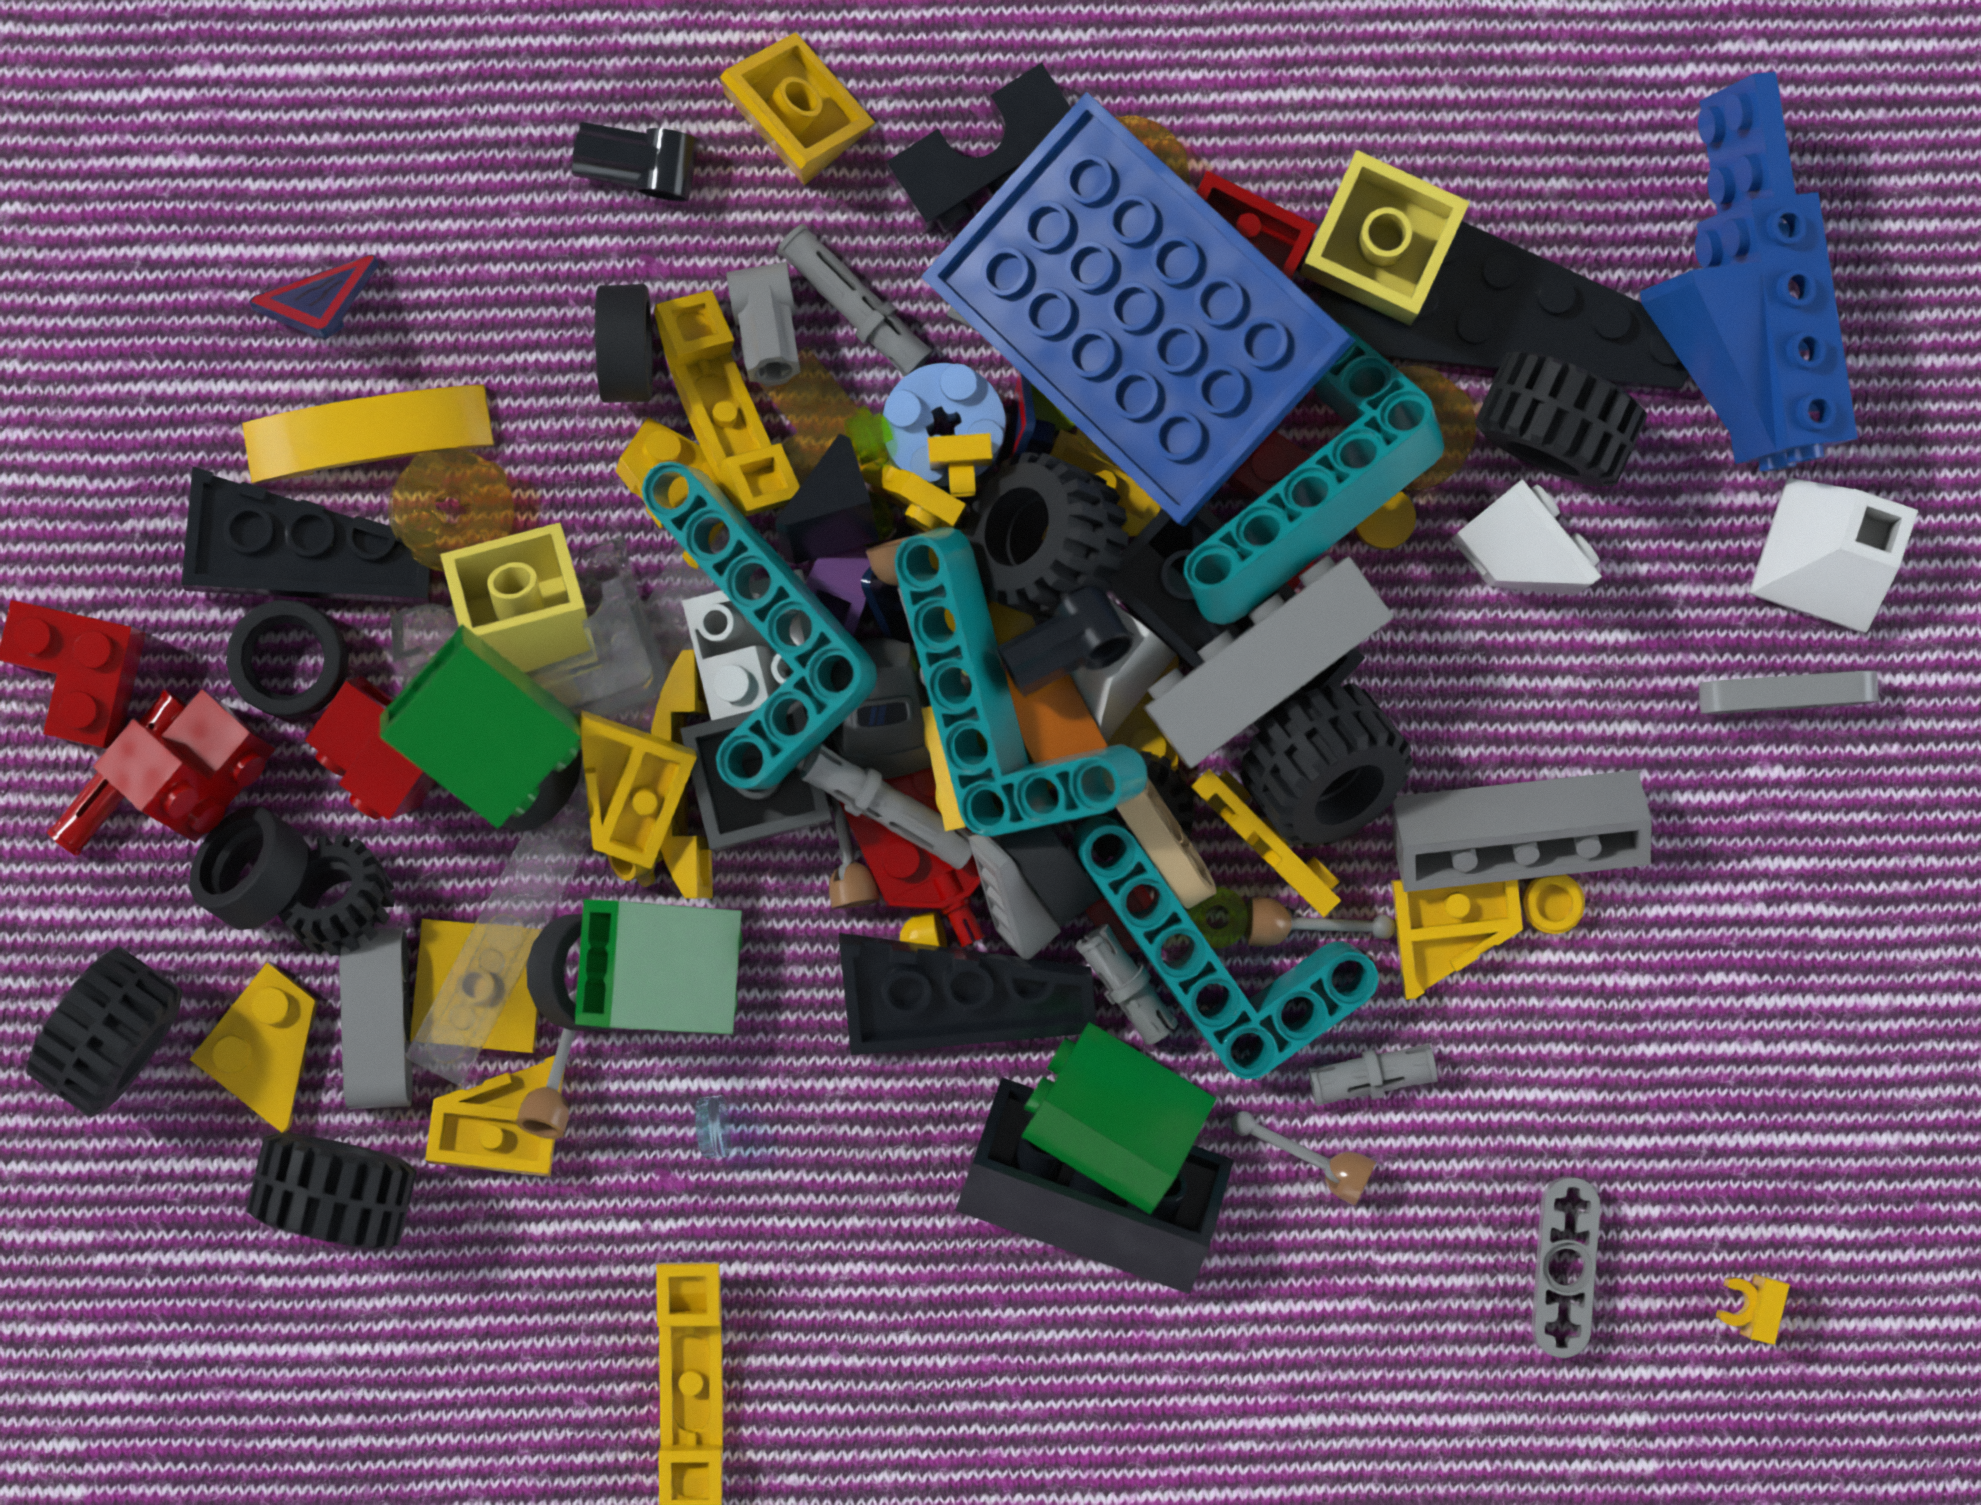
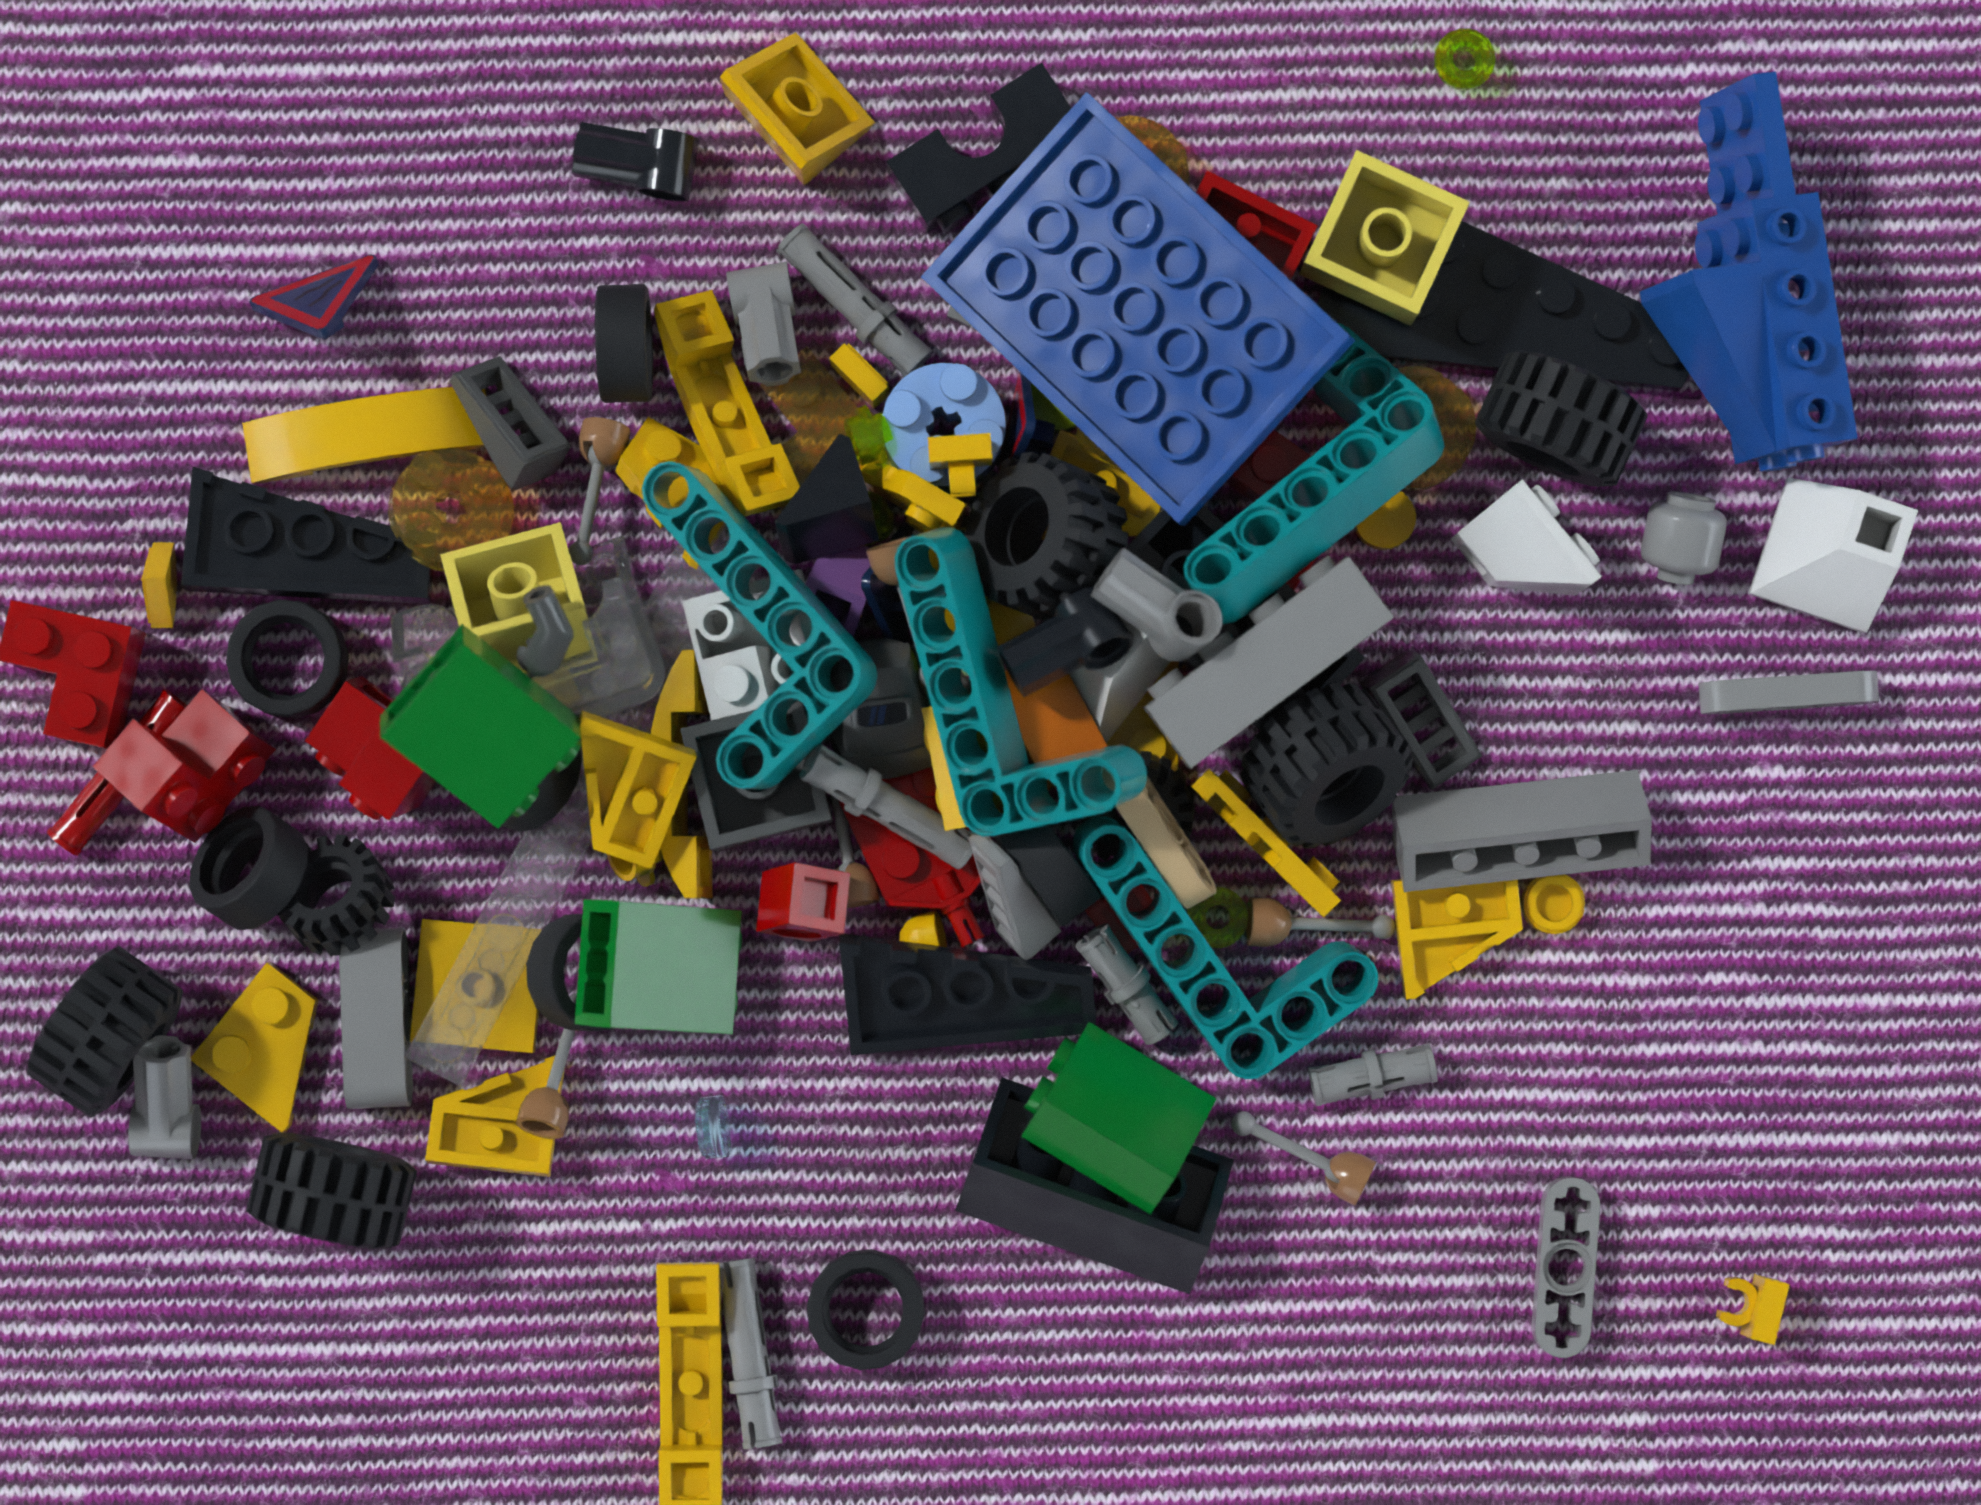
none -> light grey piece [128,1036,201,1159]
none -> yellow tile [141,542,177,628]
none -> dark grey slope [450,356,571,491]
none -> dark grey arm [517,585,573,677]
none -> hinge [569,417,631,565]
none -> light grey pin [720,1258,783,1449]
none -> red brick [756,862,850,942]
none -> black tyre [807,1249,925,1370]
none -> yellow tile [829,343,889,409]
none -> light grey piece [1091,548,1222,661]
none -> dark grey slope [1359,650,1483,790]
none -> clear neon green plate [1434,28,1496,90]
none -> light grey head [1640,491,1727,585]

